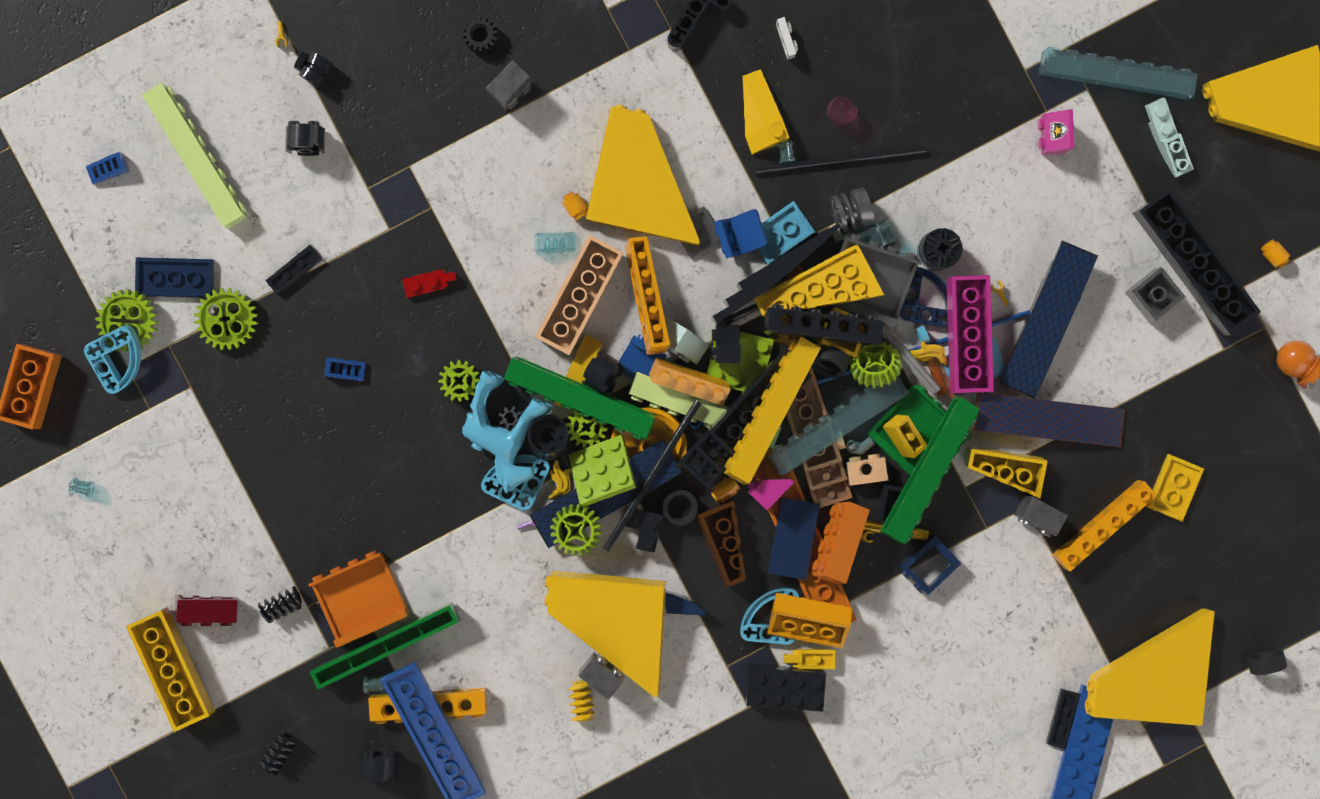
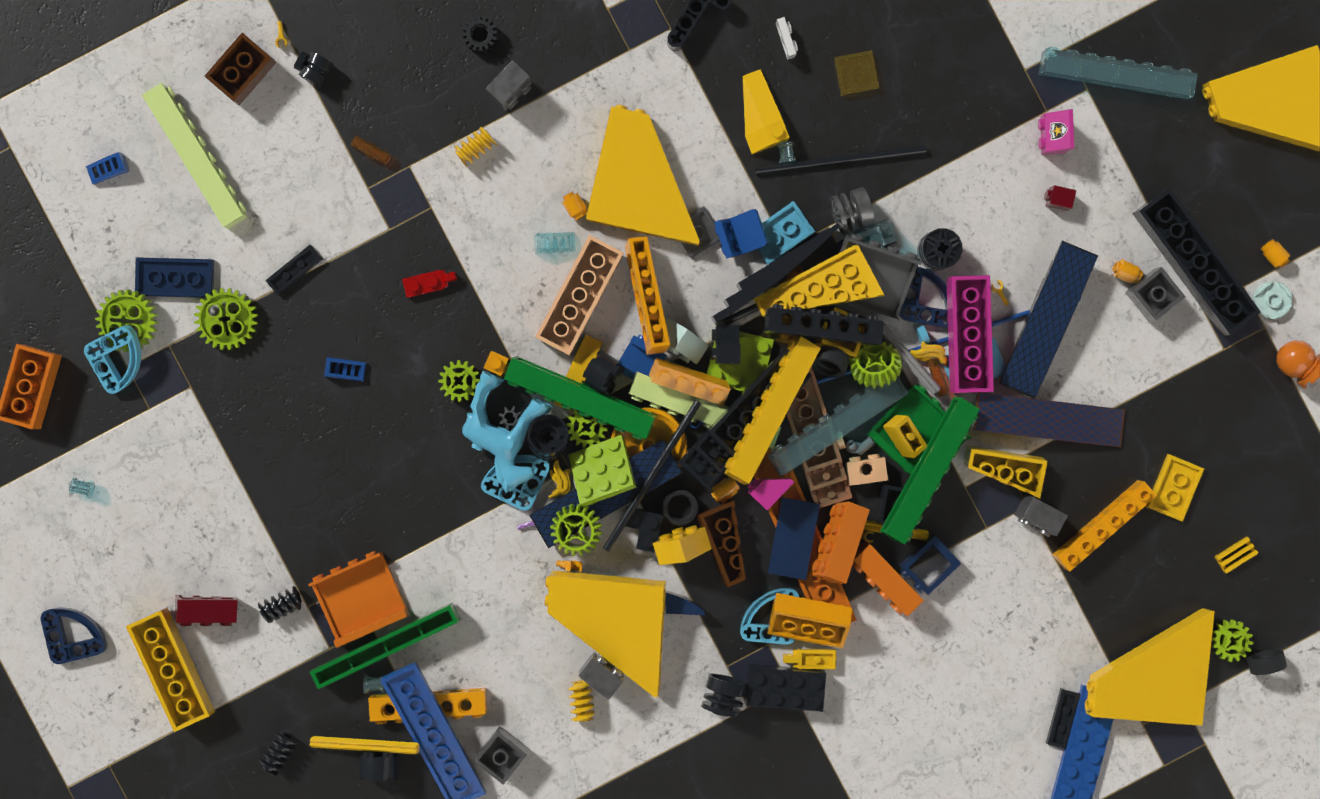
black brick [285,121,325,156] -> none
clear pink hair [827,97,858,126] -> none
light aqua slope [1145,98,1193,177] -> none
none -> dark blue beam [40,607,107,664]
none -> reddish brown brick [204,32,277,105]
none -> yellow axle [310,736,420,754]
none -> clear orange pin [351,135,391,165]
none -> yellow piece [454,127,497,168]
none -> flat silver brick [473,726,529,785]
none -> light orange brick [484,351,510,376]
none -> light orange piece [556,560,583,572]
none -> yellow brick [653,525,712,565]
none -> black wheel [701,673,748,717]
none -> clear yellow tile [834,50,879,96]
none -> orange brick [852,541,924,617]
none -> dark red brick [1044,185,1077,211]
none -> light orange brick [1112,259,1143,284]
none -> lime gear [1211,619,1253,662]
none -> yellow tile [1215,537,1258,574]
none -> light aqua tile [1253,281,1292,319]

